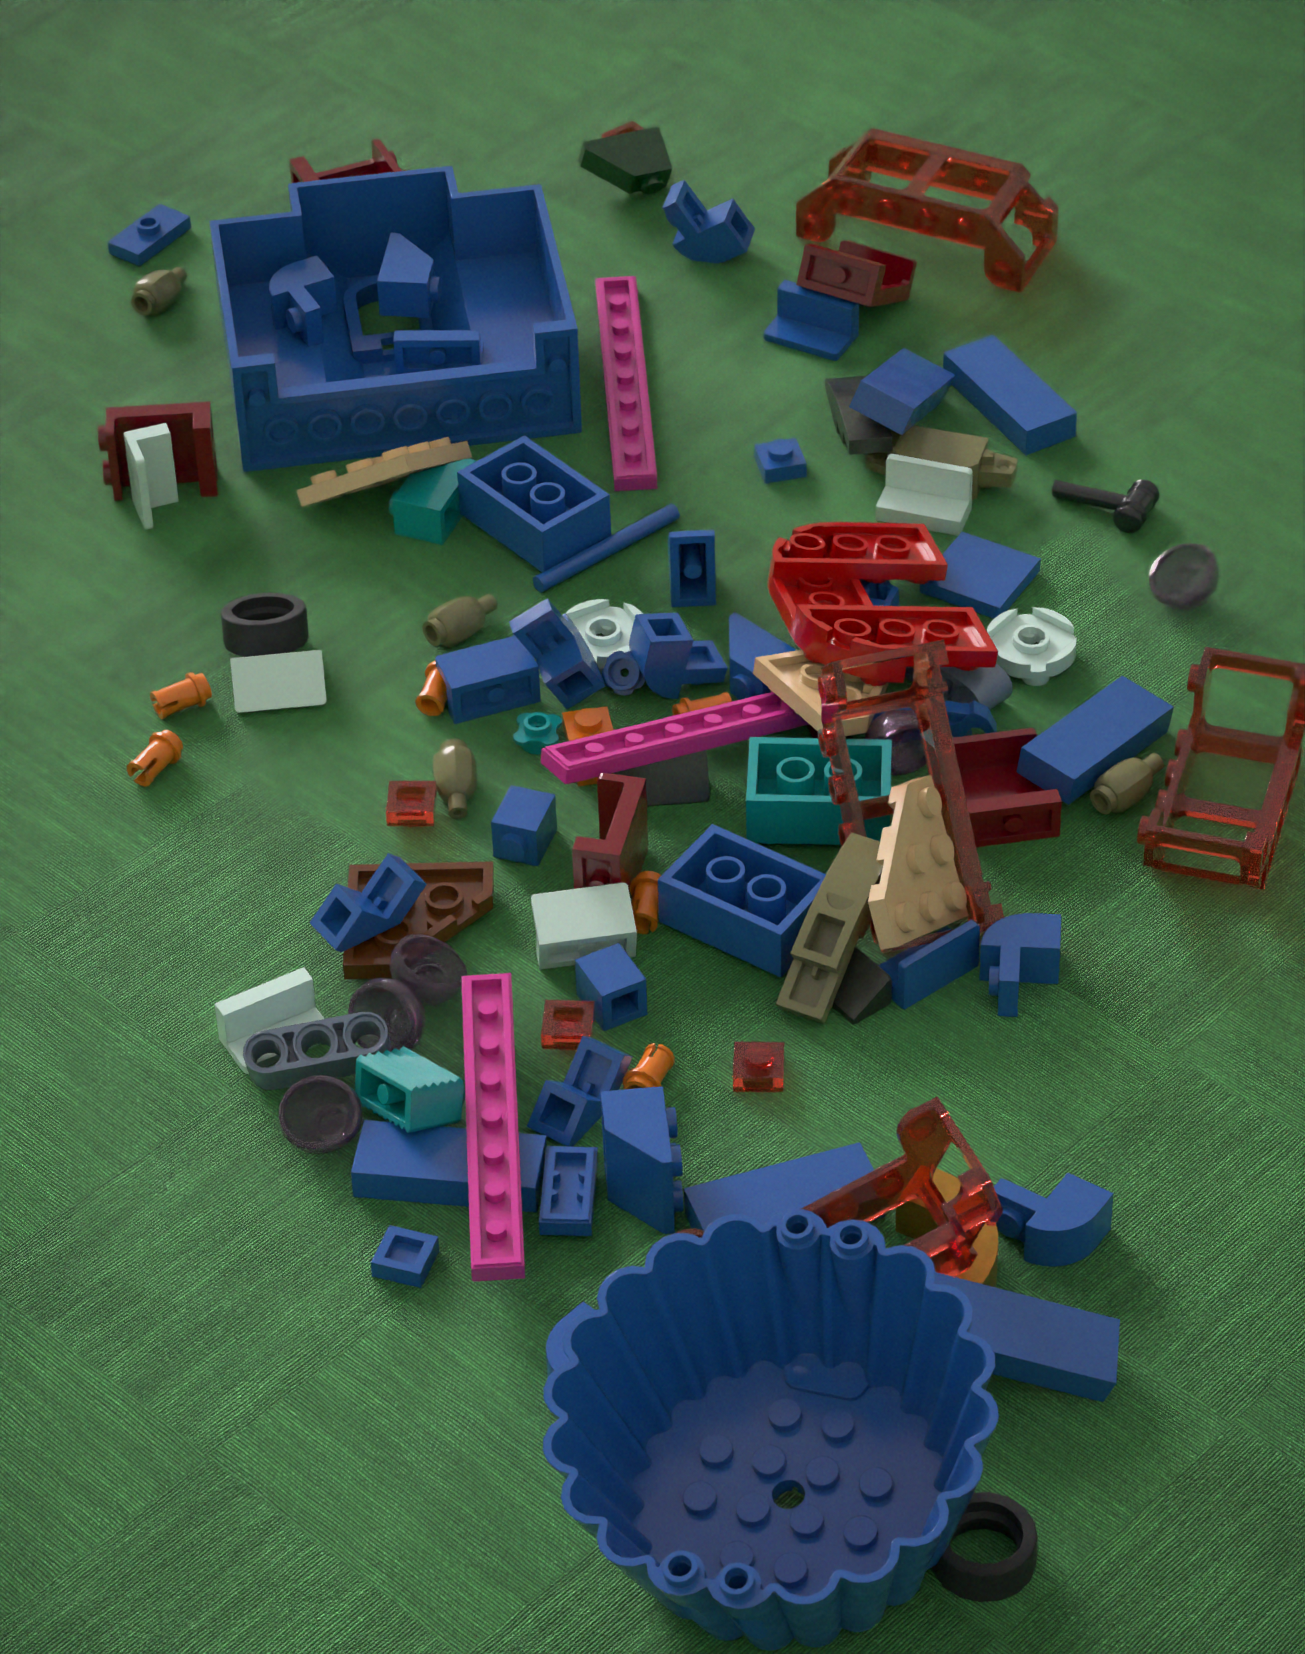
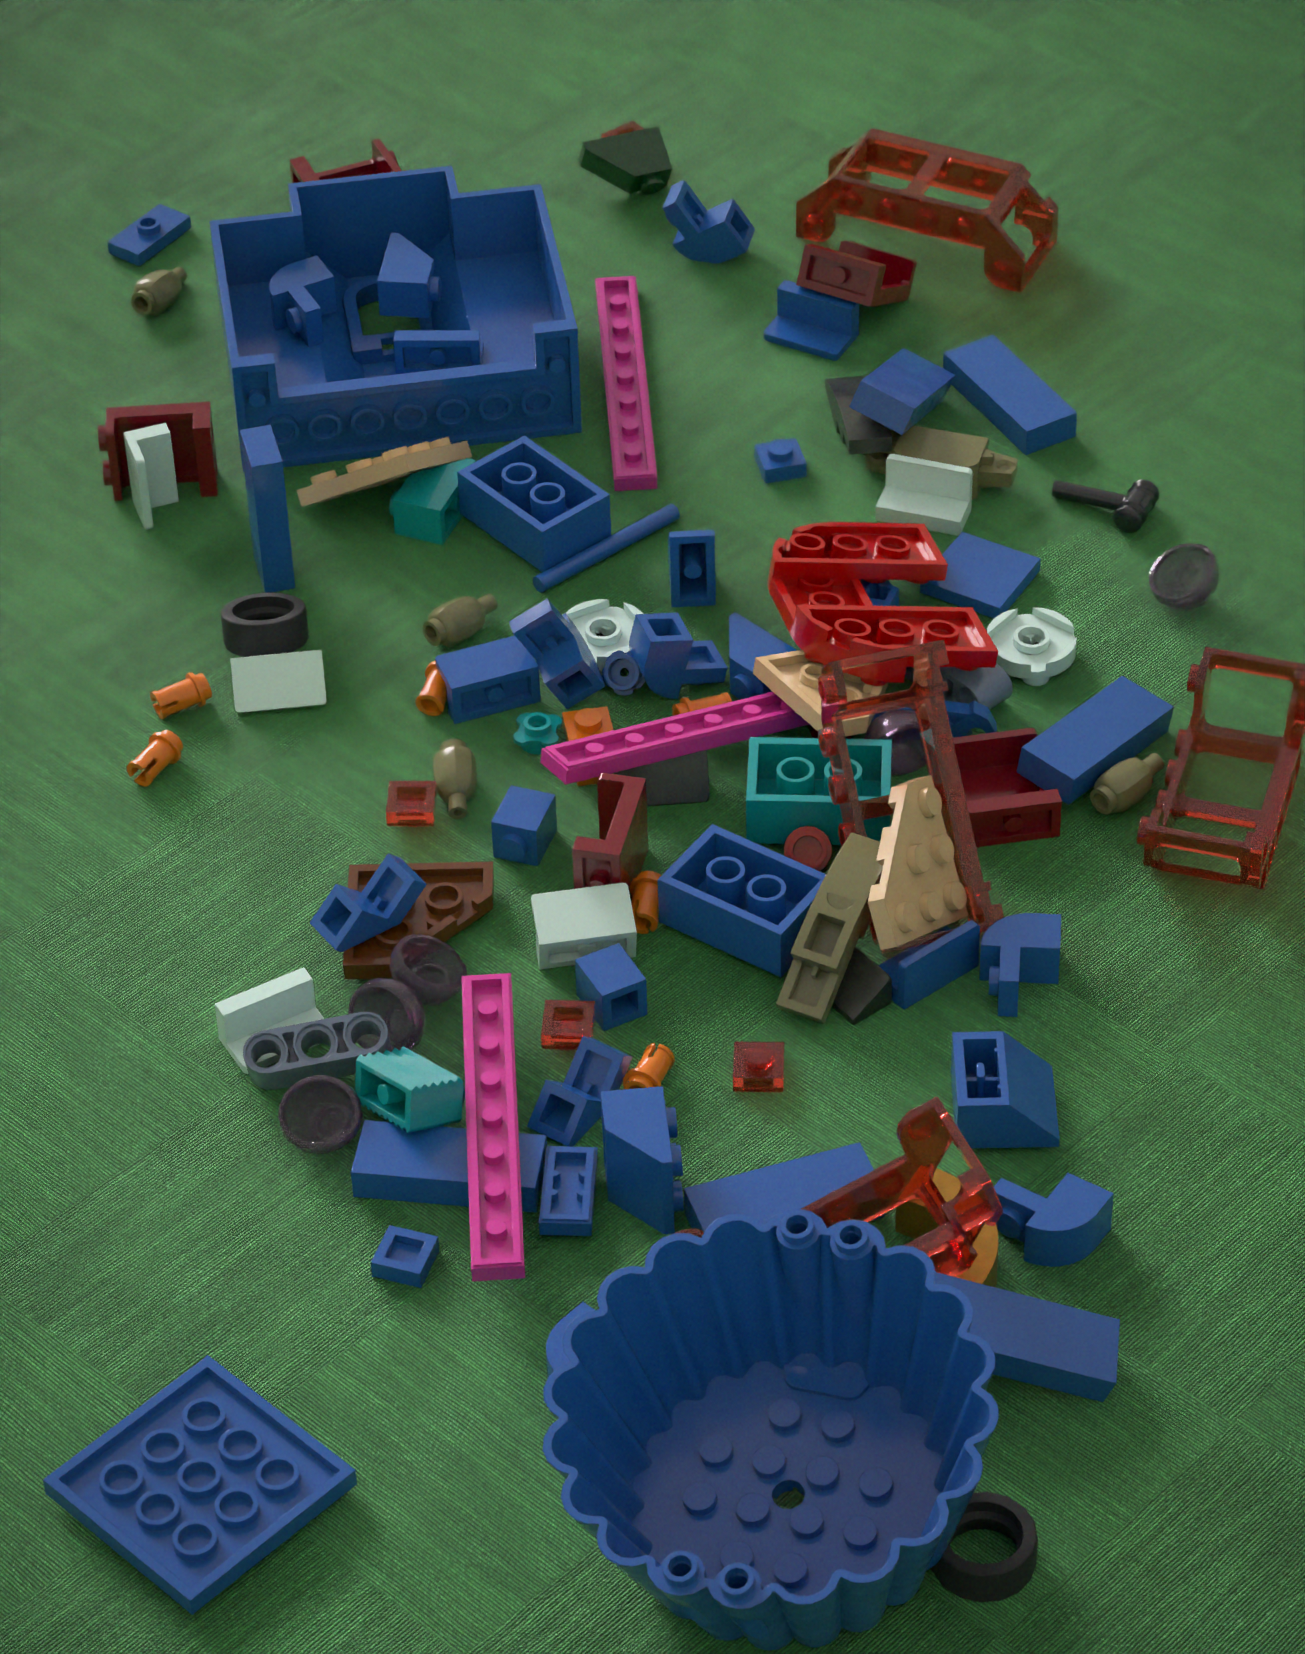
none -> blue plate [43,1355,357,1615]
none -> blue piece [240,425,295,593]
none -> red plate [784,826,832,871]
none -> blue slope [951,1031,1060,1149]

